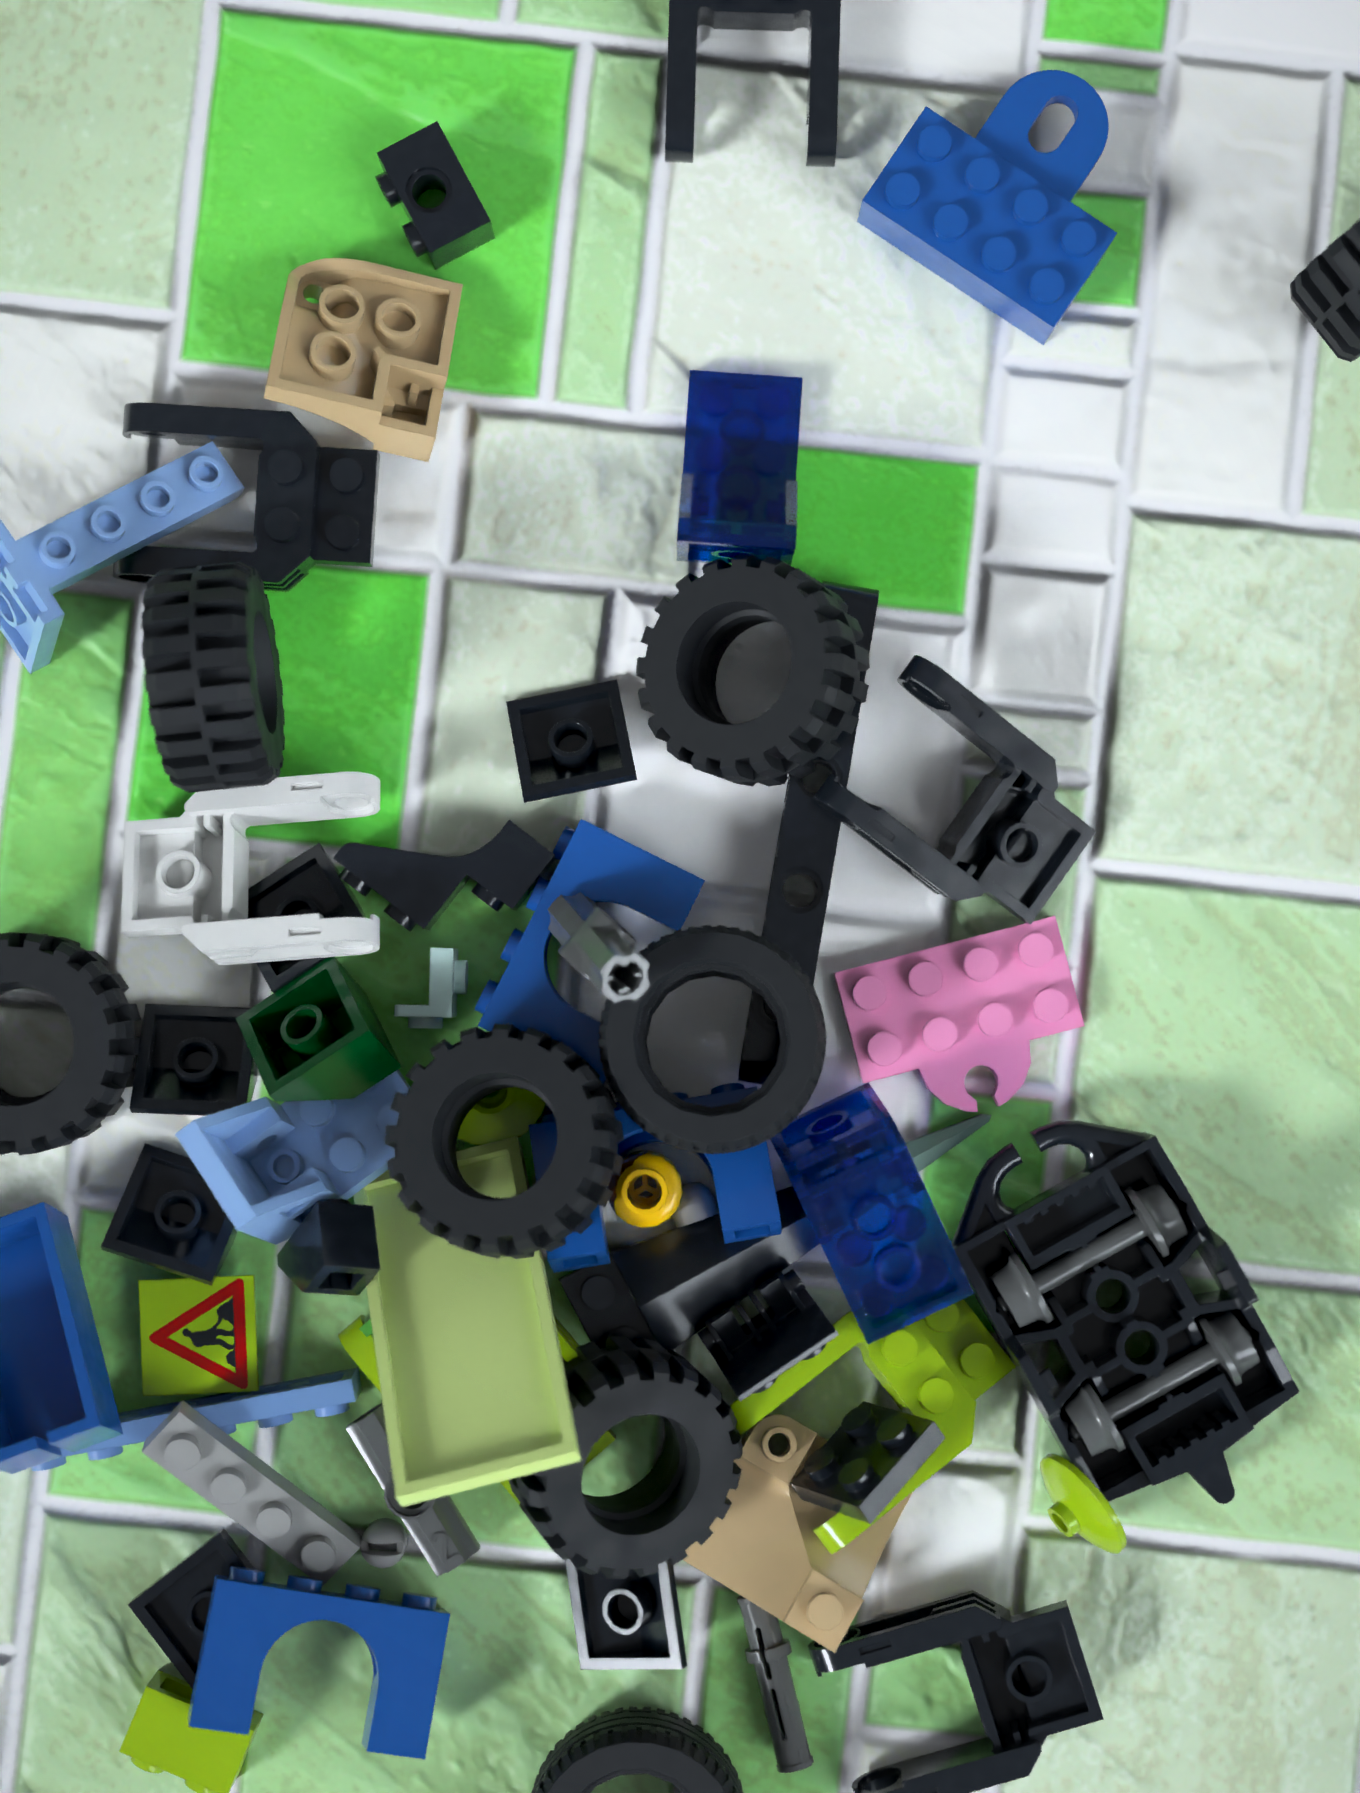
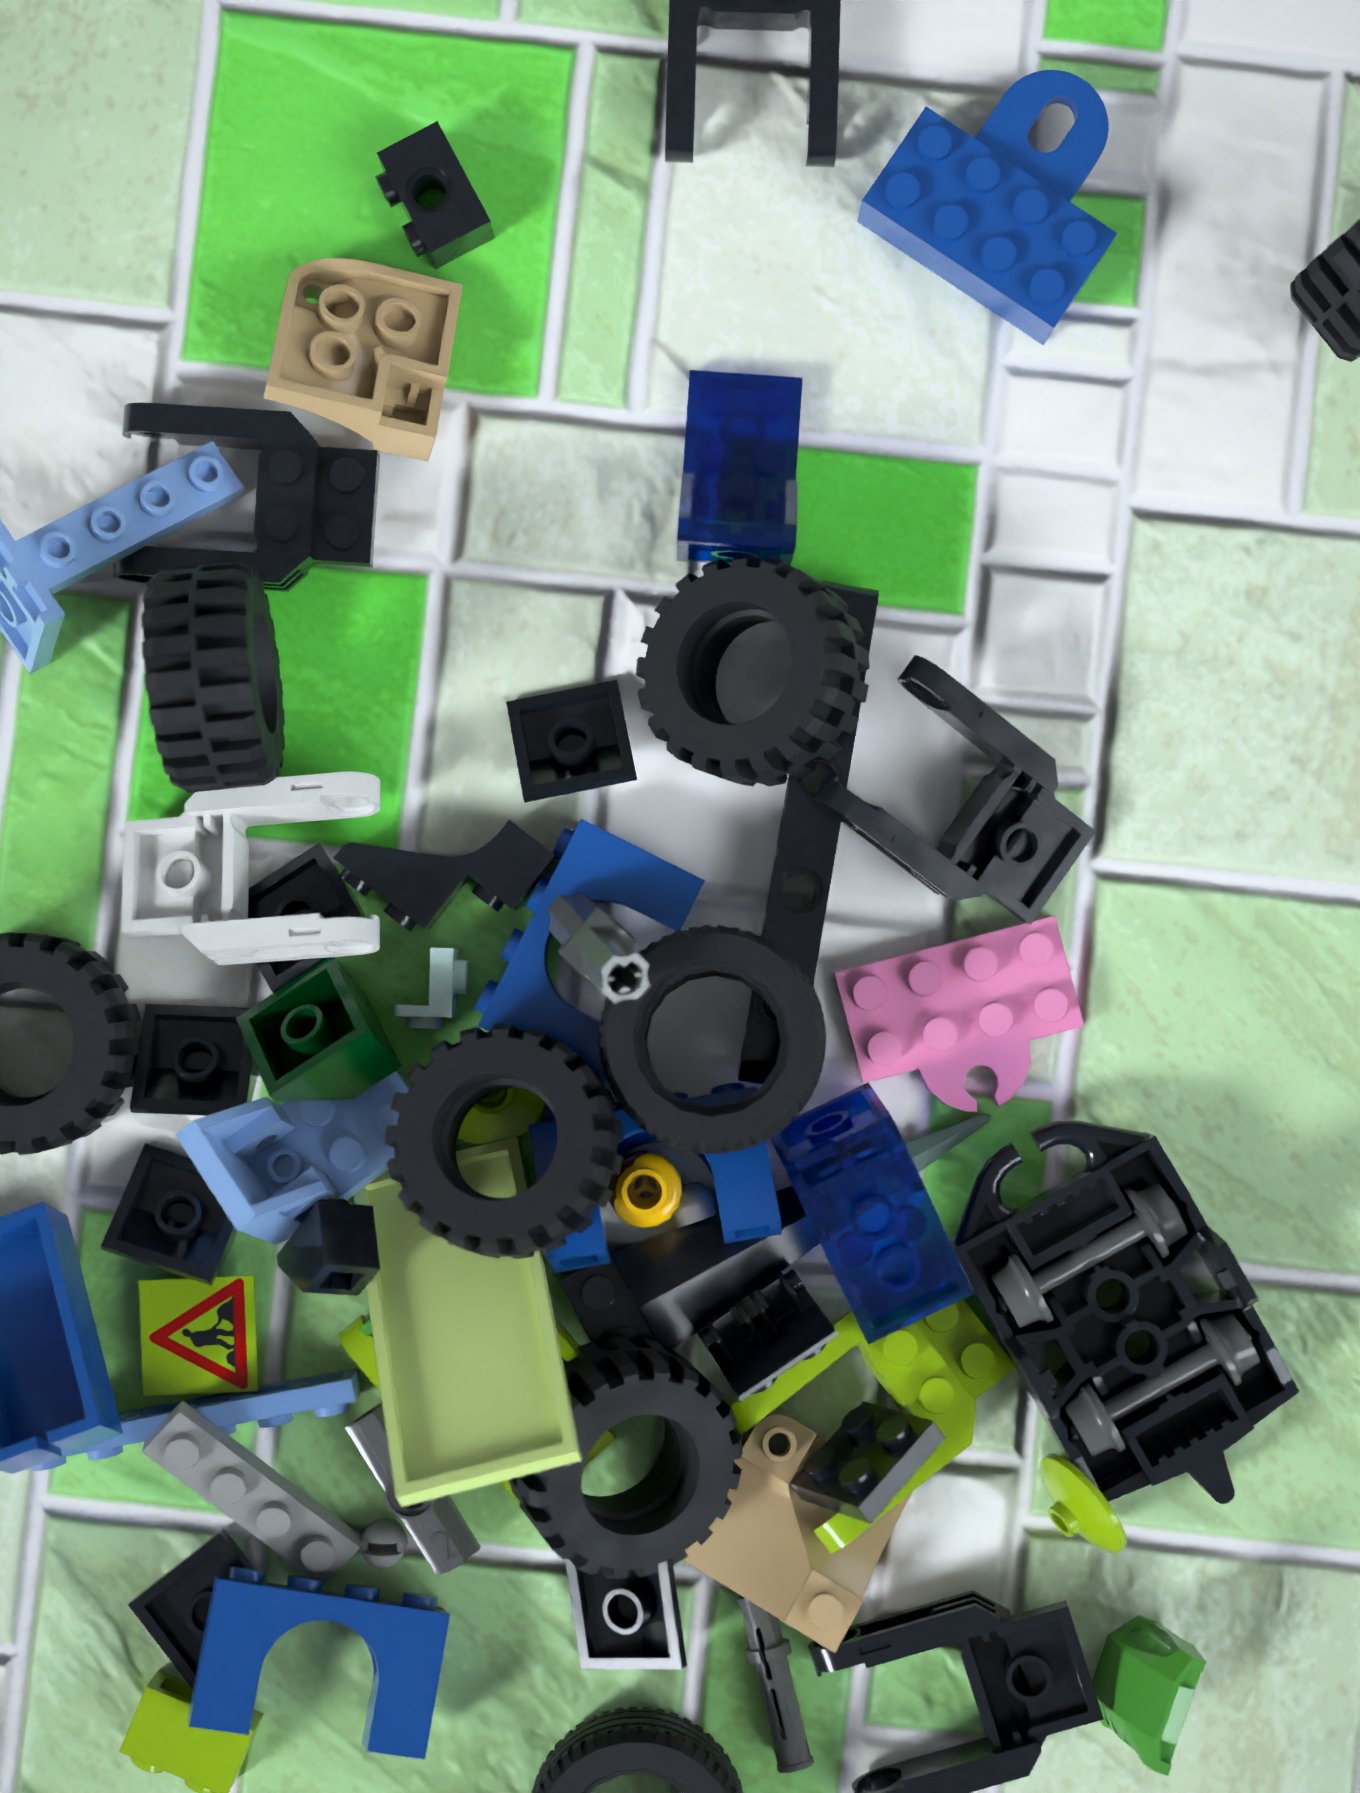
none -> bright green slope [1092,1615,1206,1776]

